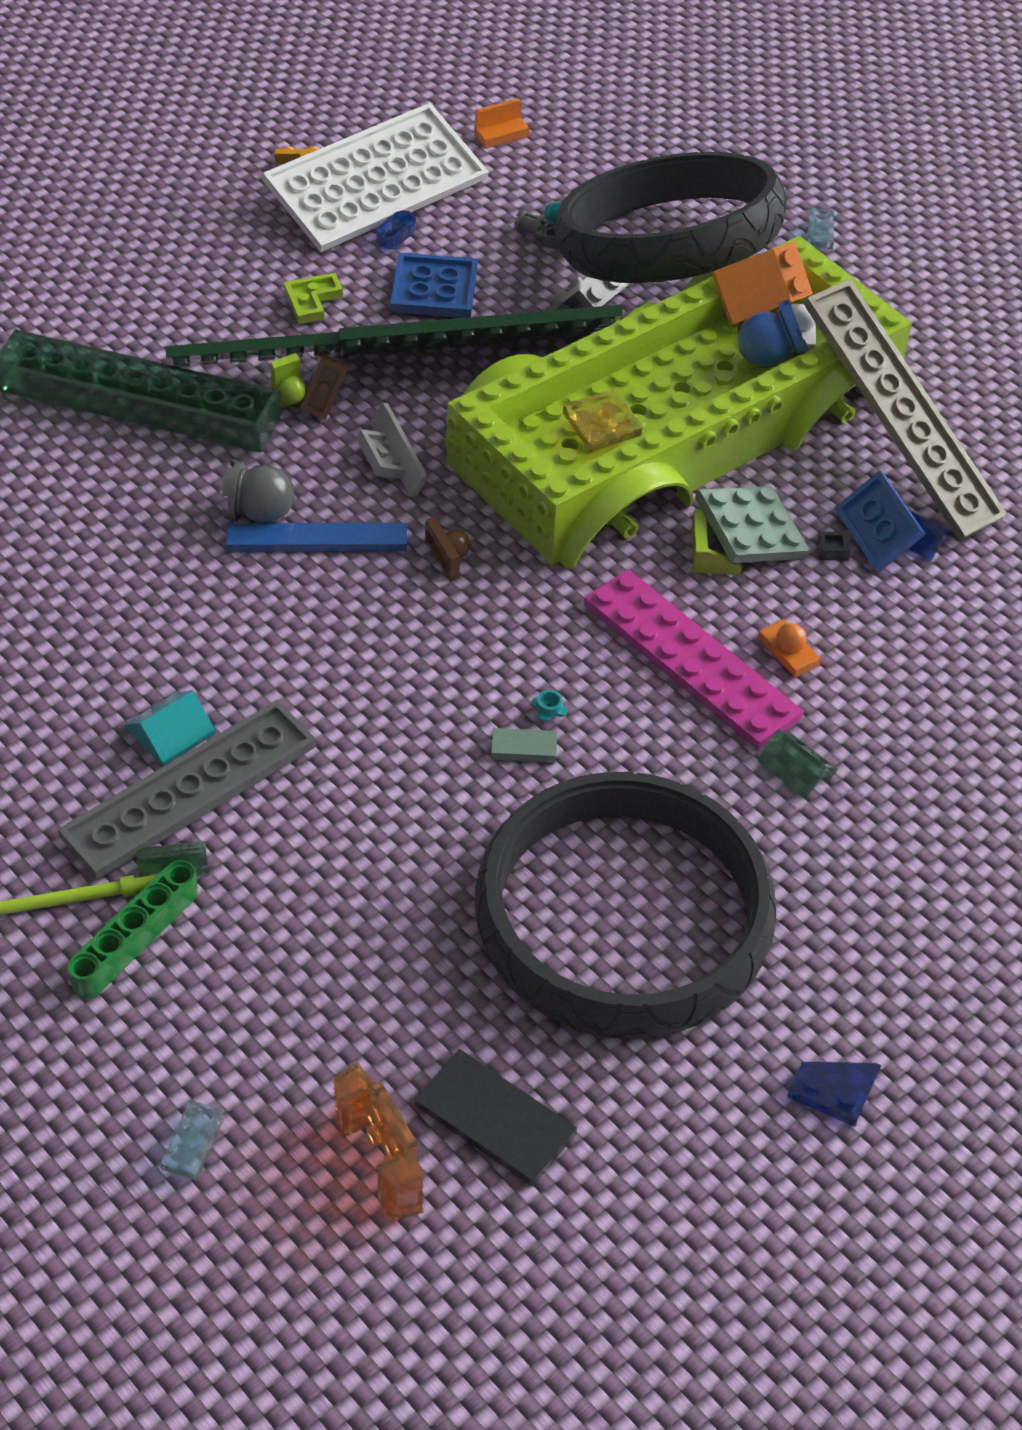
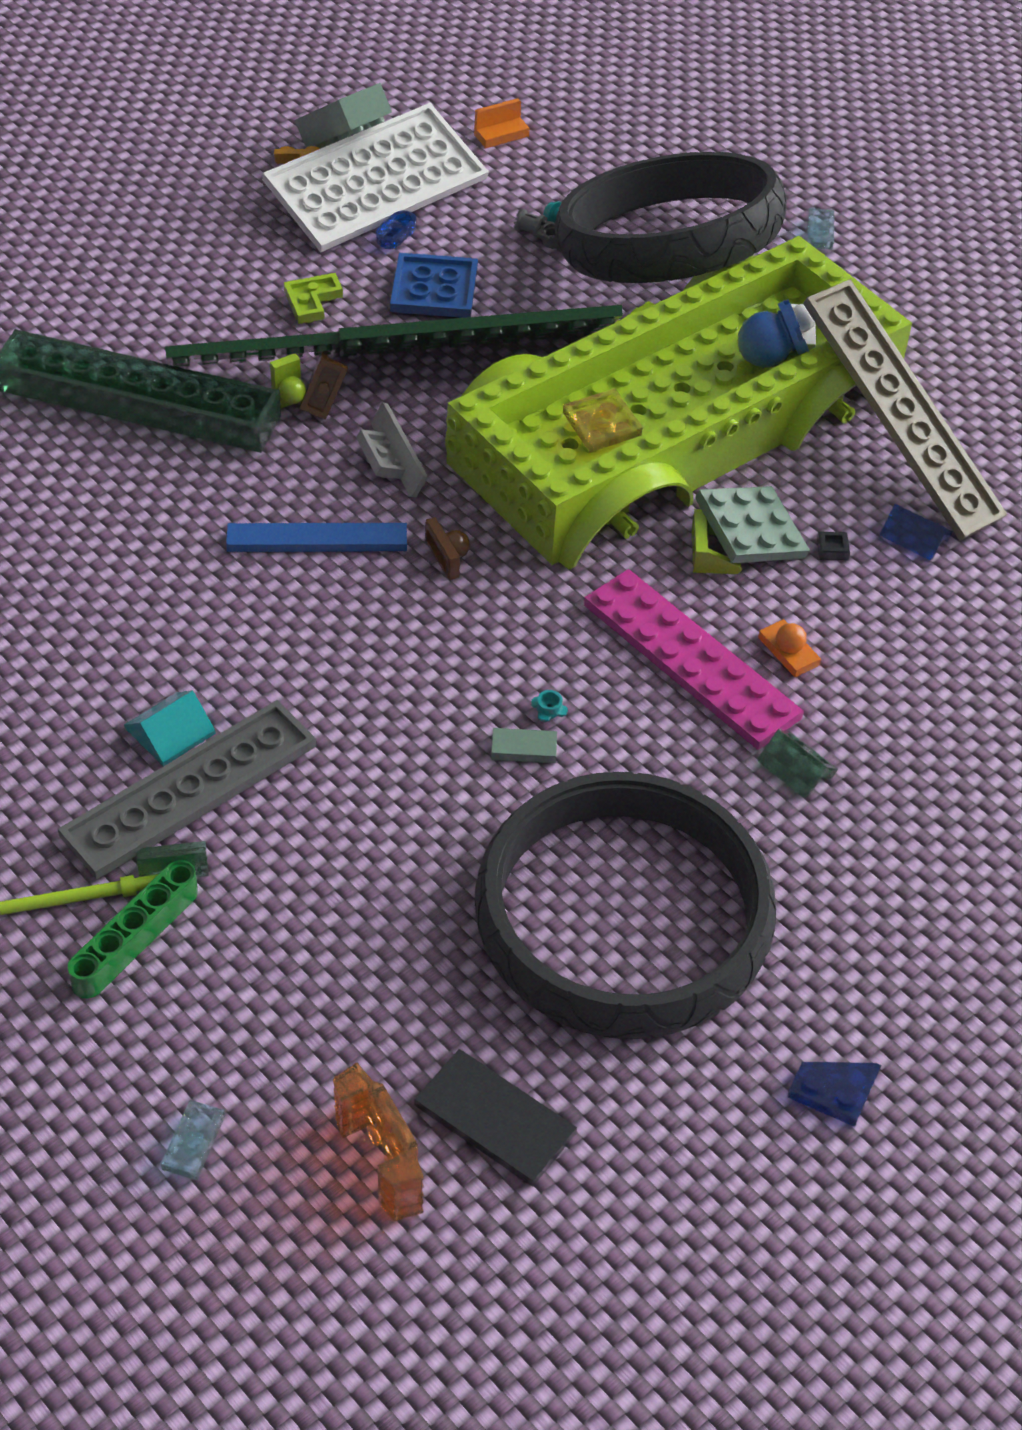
dark grey tile [222,460,295,523] -> none
light grey bracket [548,276,629,311] -> none
orange slope [711,241,813,325] -> none
blue plate [834,470,926,572] -> none
none -> sand green brick [294,83,392,149]

